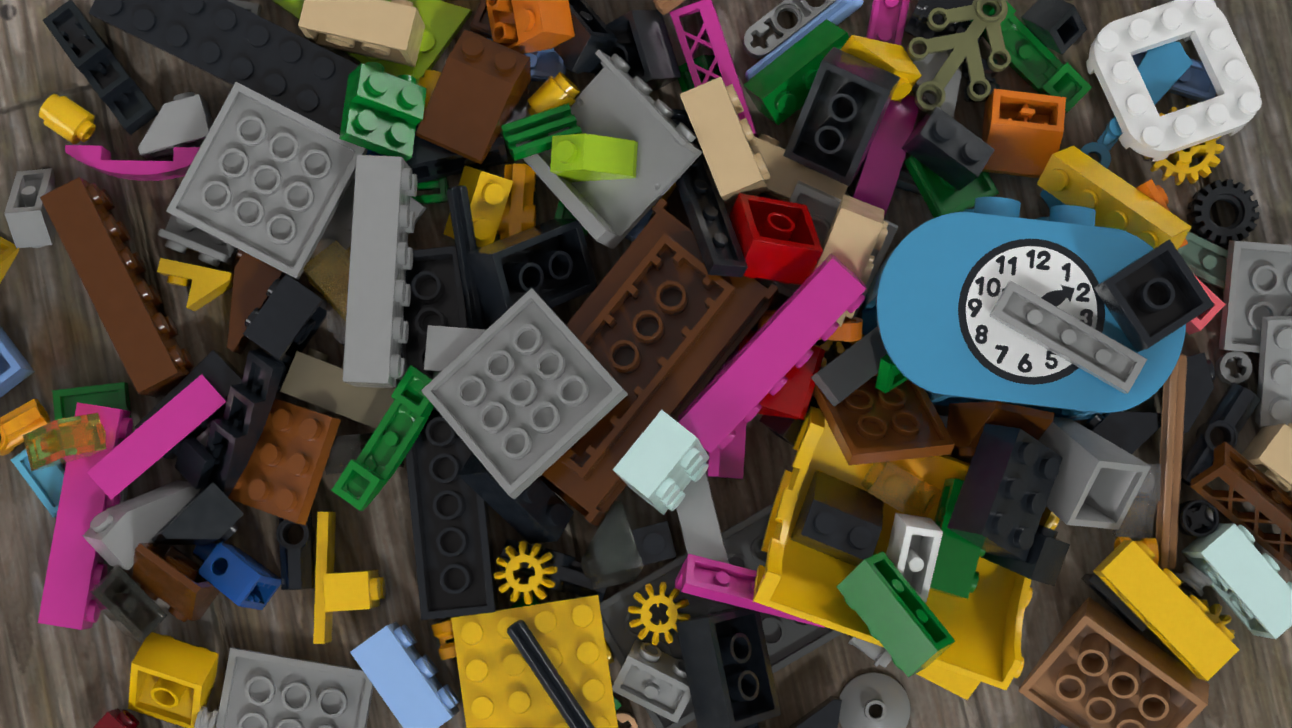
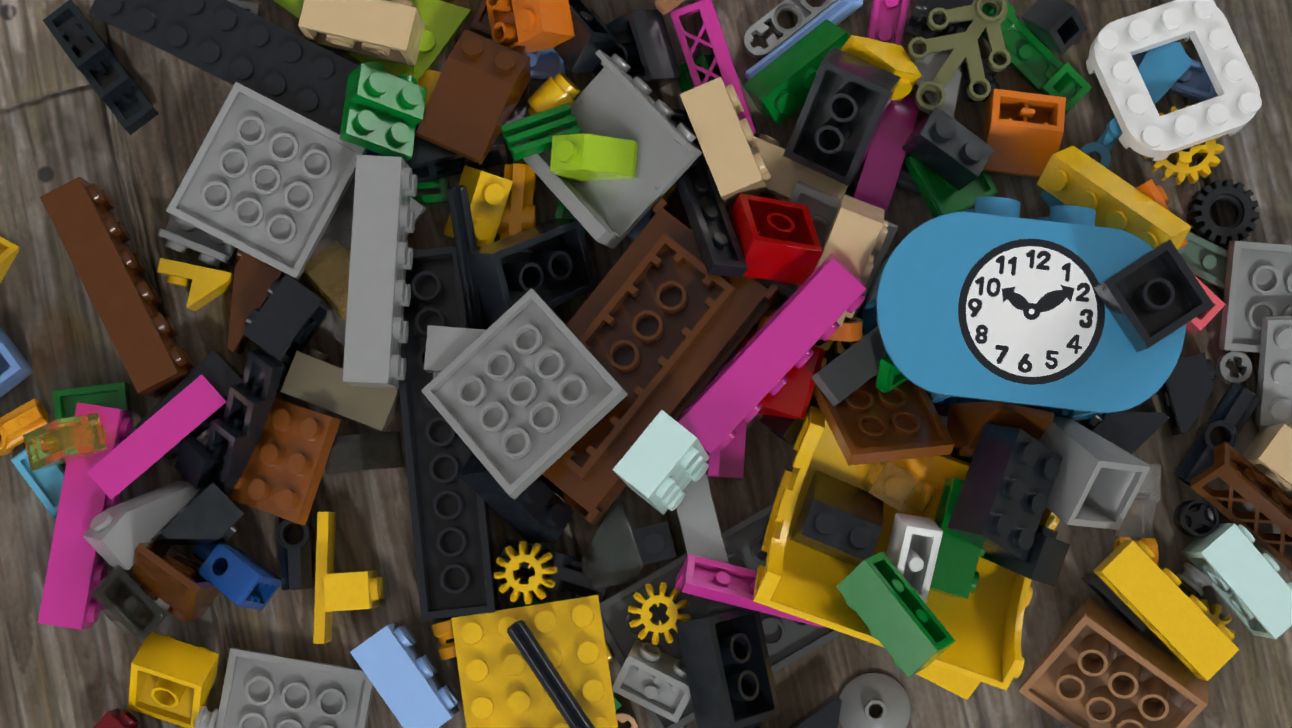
light grey slope [4,168,56,248] -> none
yellow brick [39,94,96,145] -> none
dark pink slope [65,145,200,181] -> none
light grey slope [138,92,213,161] -> none
green slope [331,365,434,511] -> none
light grey pin [848,636,892,668] -> none
light grey plate [989,281,1147,394] -> none
medium nougat axle [1155,354,1187,570] -> none

